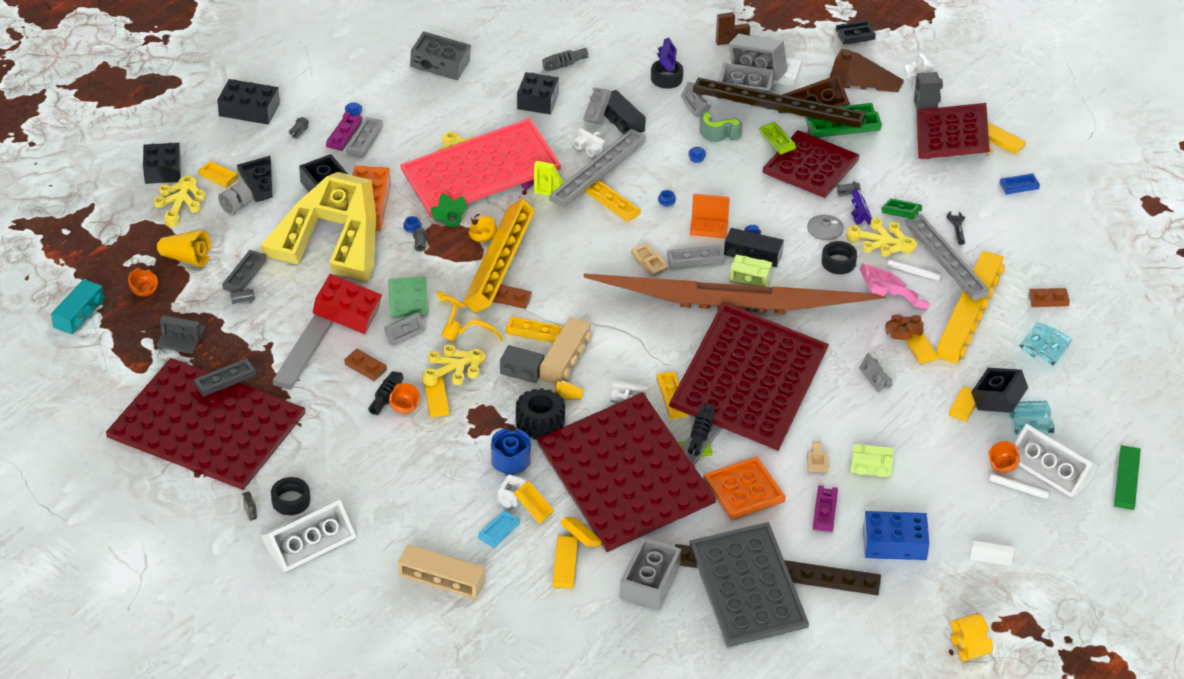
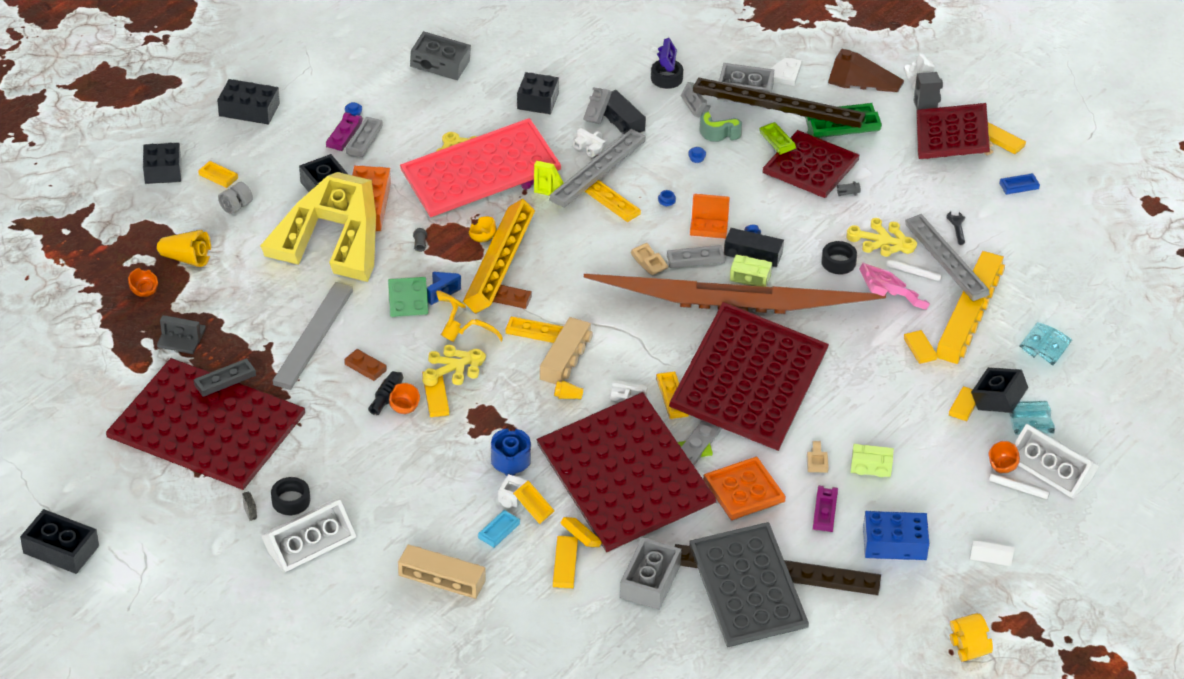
teal brick [51,279,104,335] -> none
light yellow plant [154,175,205,227] -> none
dark grey plate [222,250,267,292] -> none
dark grey pin [231,288,255,304] -> none
black wing [237,155,273,202] -> none
dark grey pin [289,117,309,139] -> none
red brick [312,274,382,334] -> none
light grey plate [384,312,425,345] -> none
blue plate [403,216,422,233] -> none
green plate [431,194,466,228] -> none
dark grey brick [500,345,544,383] -> none
black tyre [516,388,565,440] -> none
dark grey hinge [542,48,589,71] -> none
black hinge [688,405,714,456] -> none
reddish brown plate [715,12,750,45] -> none
light grey brick [729,34,787,81] -> none
reddish brown wedge [778,74,850,113] -> none
light grey dish [807,215,844,240] -> none
black plate [835,20,876,45] -> none
dark purple plate [851,188,873,225] -> none
light grey hinge [859,353,893,392] -> none
green tile [881,198,922,219] -> none
dark orange plate [885,314,924,340] -> none
dark orange plate [1028,288,1070,307] -> none
green tile [1114,445,1141,510] -> none
none -> black brick [20,509,99,574]
none -> blue slope [427,272,461,305]

